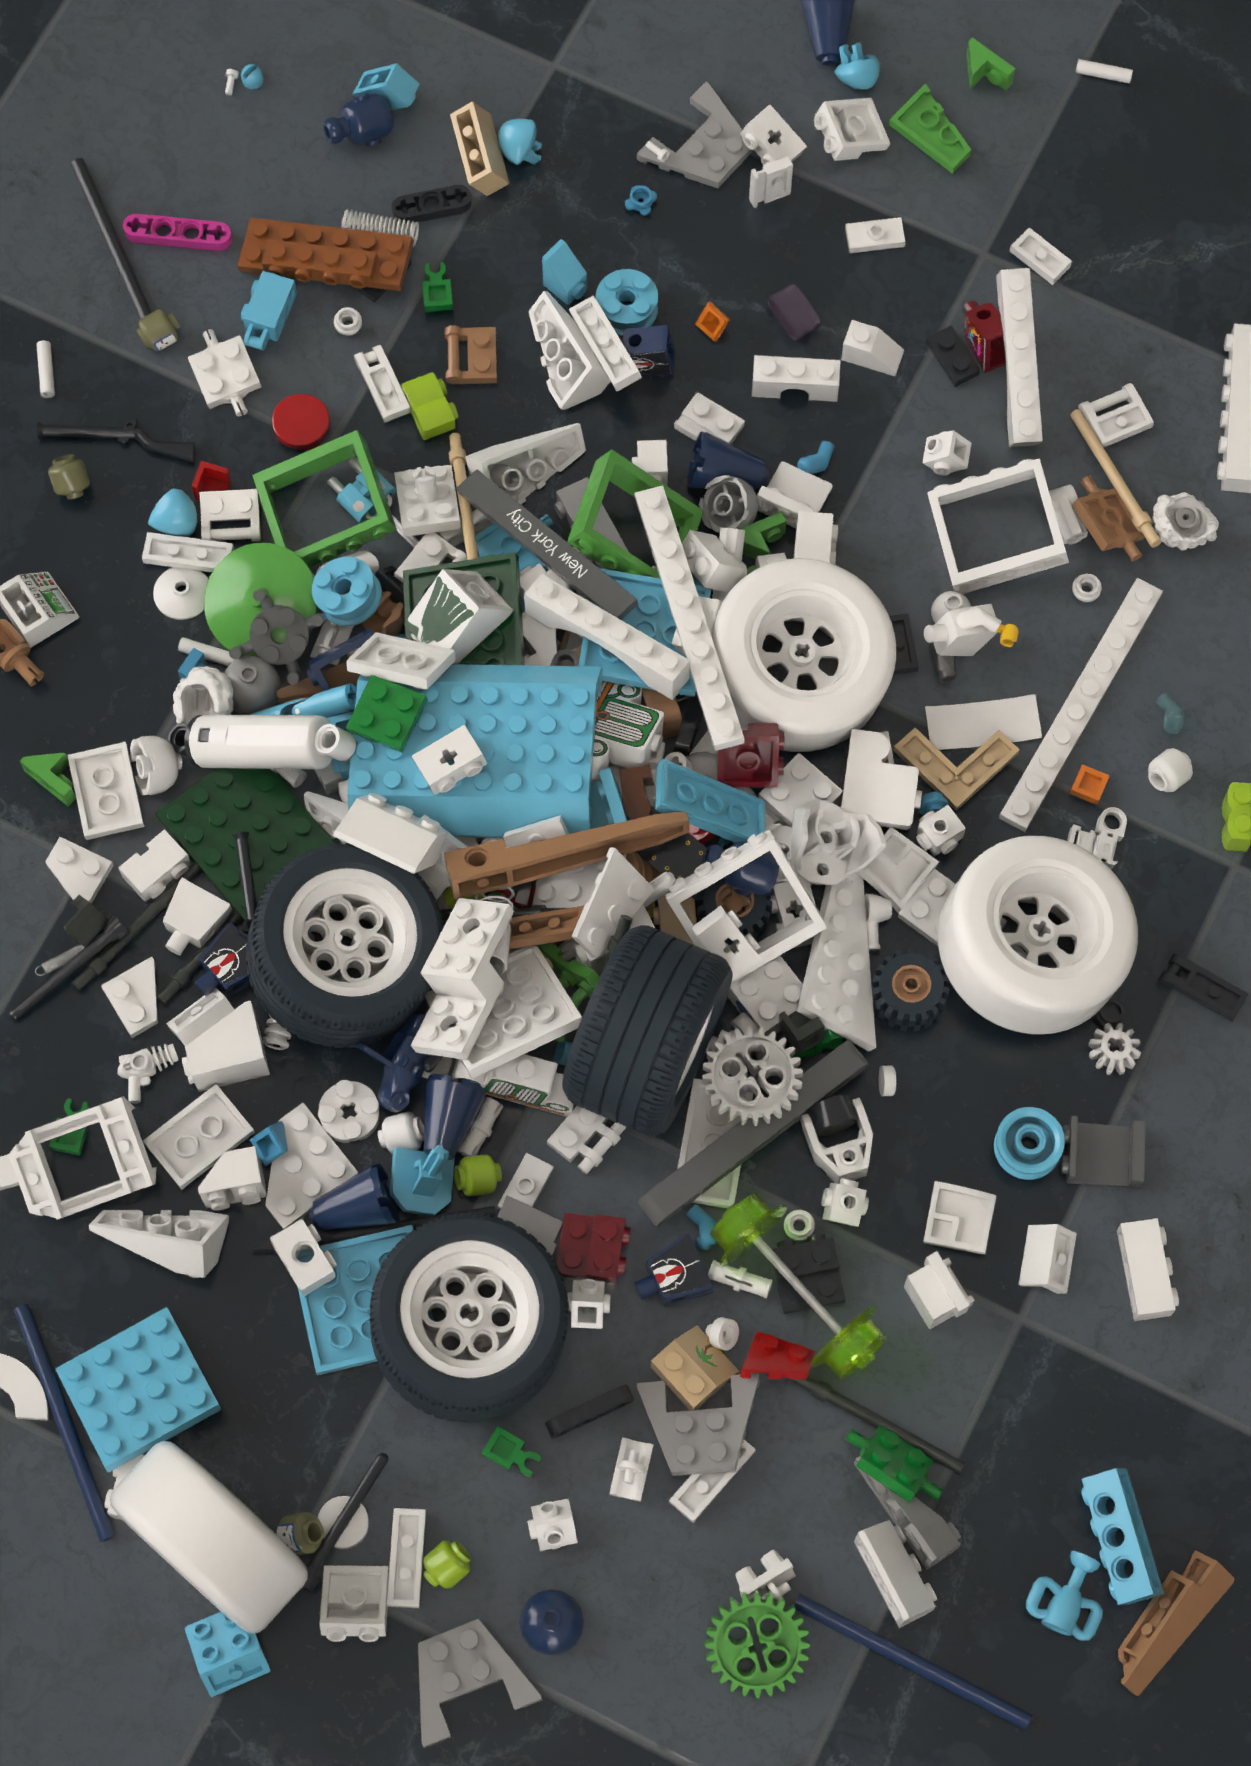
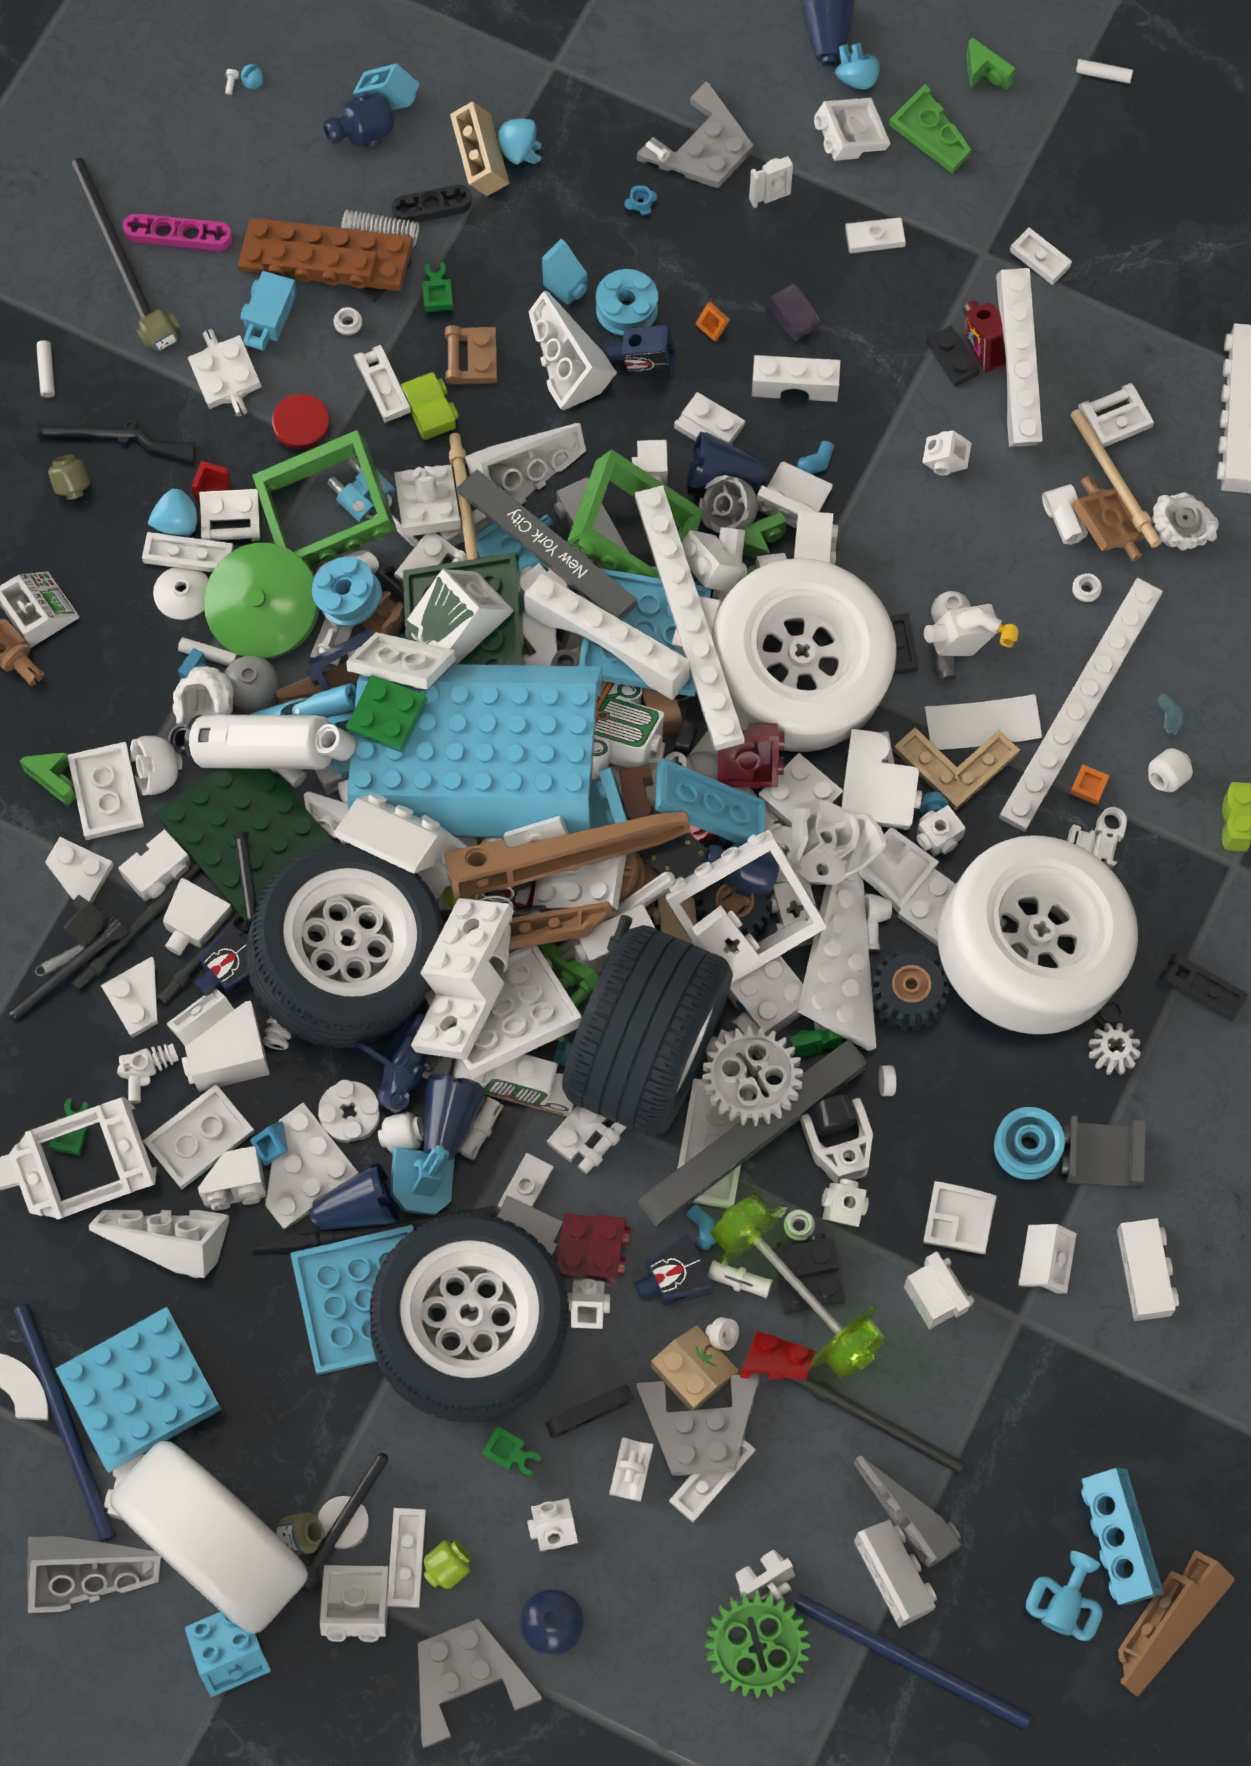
dark grey plate [229,588,327,684] -> none
white brick [270,1219,337,1297] -> none
white brick [412,725,487,795] -> none
lime head [454,1154,502,1196] -> none
white plate [569,295,642,391] -> none
white wing [571,847,655,958] -> none
white brick [740,105,807,165] -> none
pearl dark grey panel [779,1011,825,1054] -> none
white slope [841,320,904,376] -> none
green plate [845,1425,943,1503] -> none
white window [927,458,1069,594] -> none
none -> light grey wedge [27,1536,161,1613]

